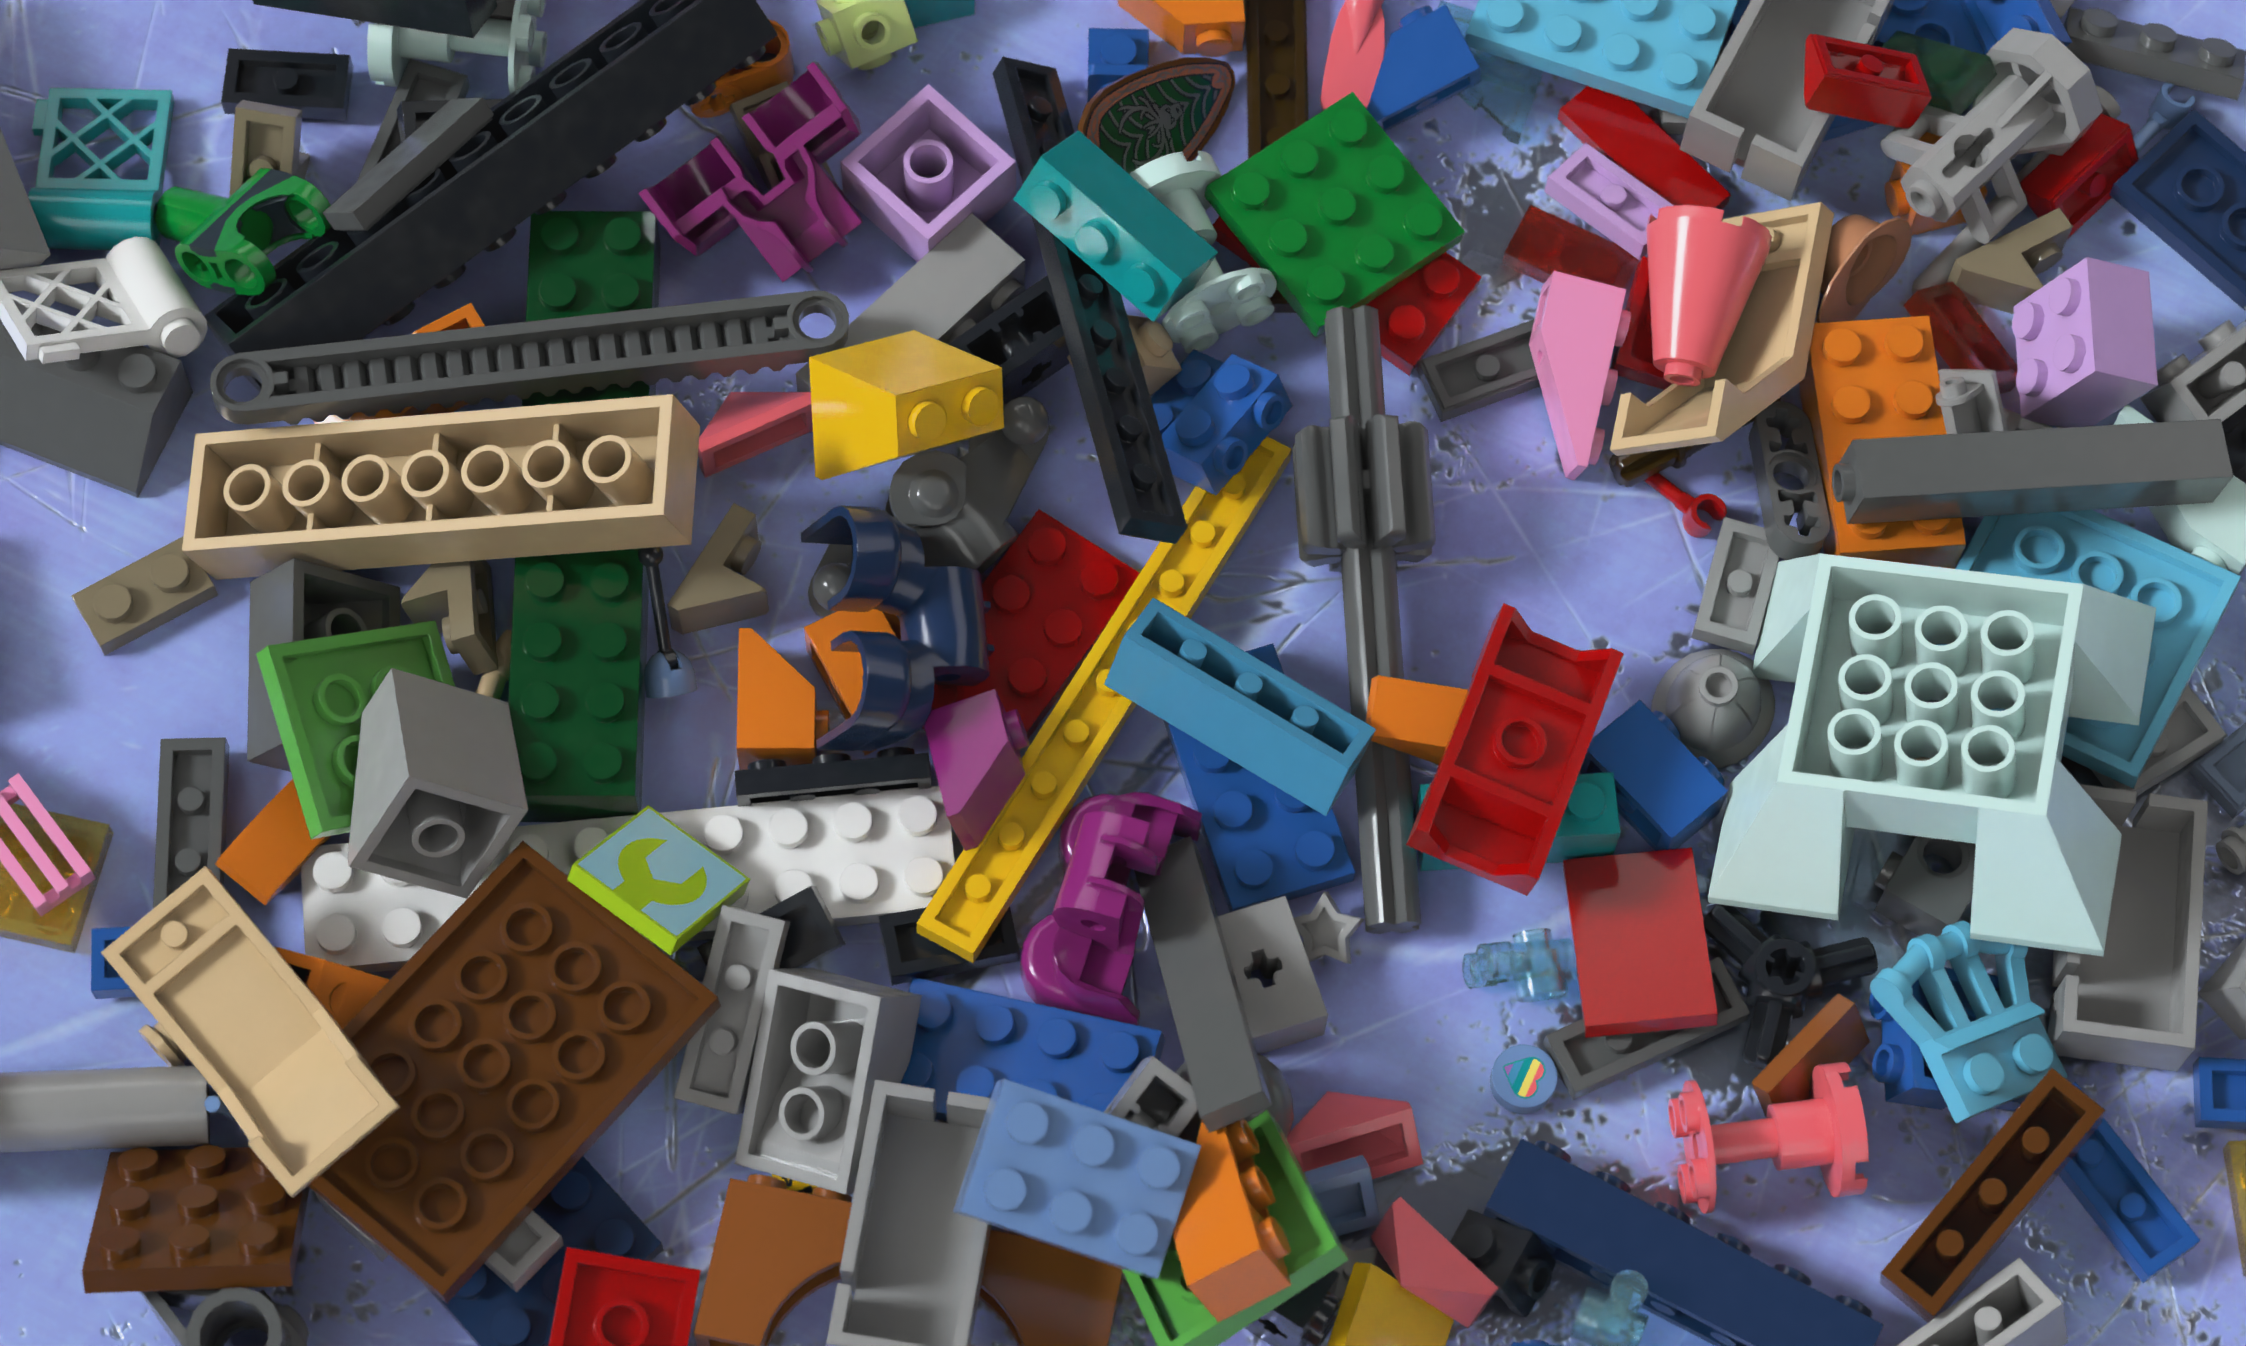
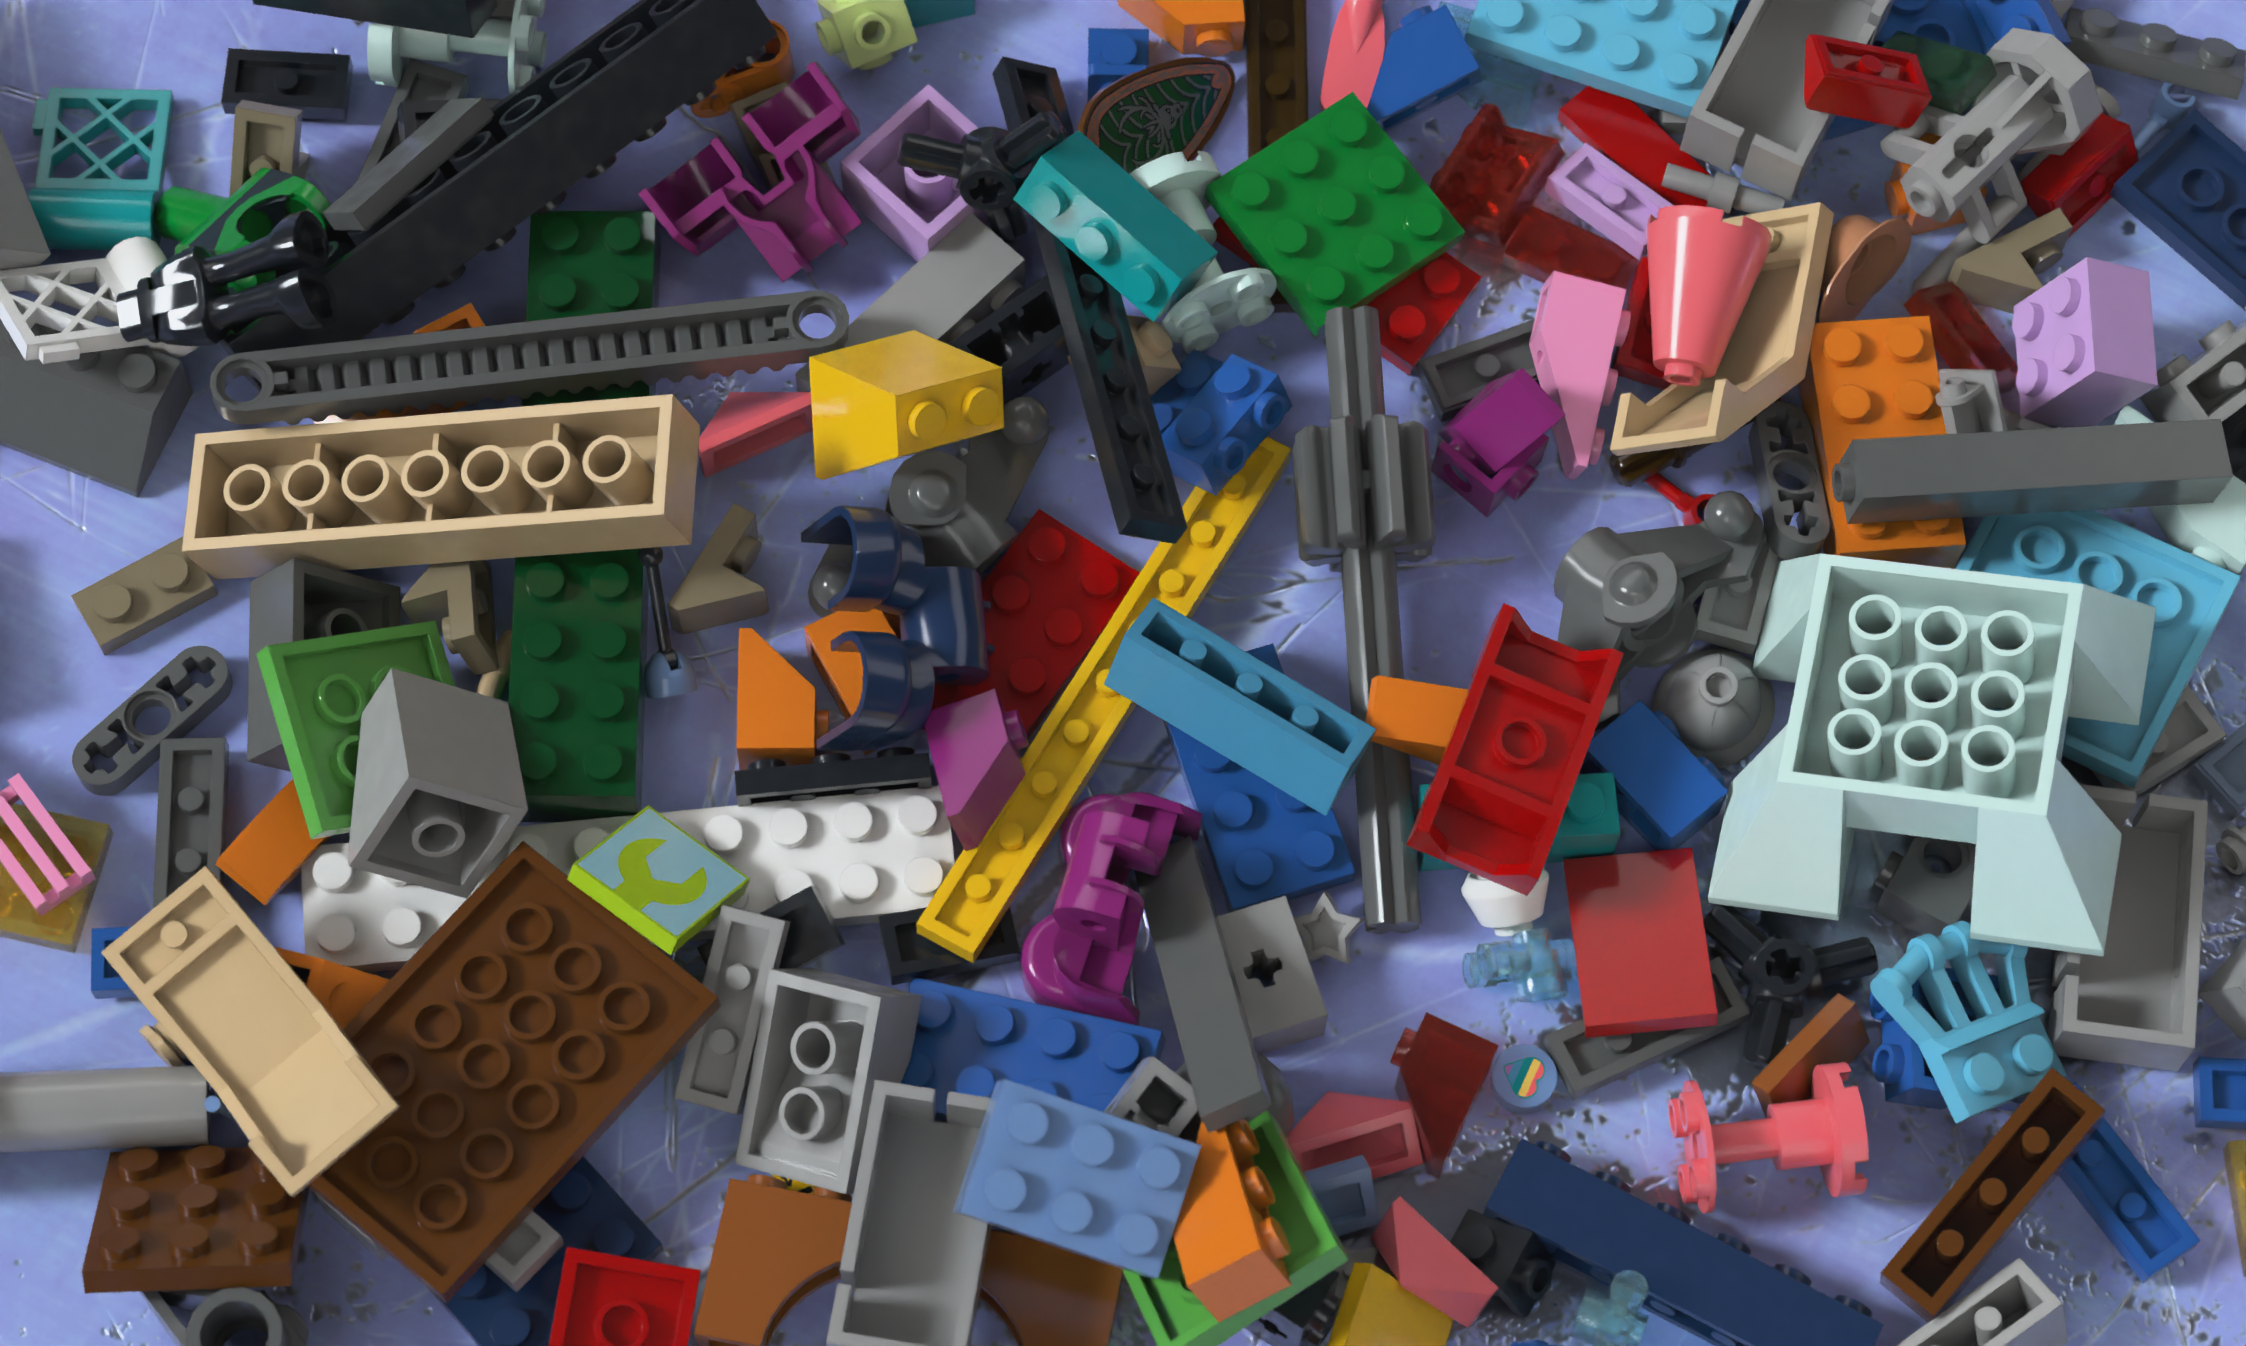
none -> dark grey beam [72,646,233,796]
none -> black piece [116,211,338,346]
none -> black bush [897,111,1066,244]
none -> clear red slope [1390,1012,1499,1178]
none -> clear red bracket [1429,103,1565,247]
none -> magenta bracket [1431,434,1549,518]
none -> magenta slope [1438,368,1565,476]
none -> white cone [1461,868,1549,936]
none -> dark grey piece [1553,490,1766,732]
none -> light grey bar [1661,163,1786,214]

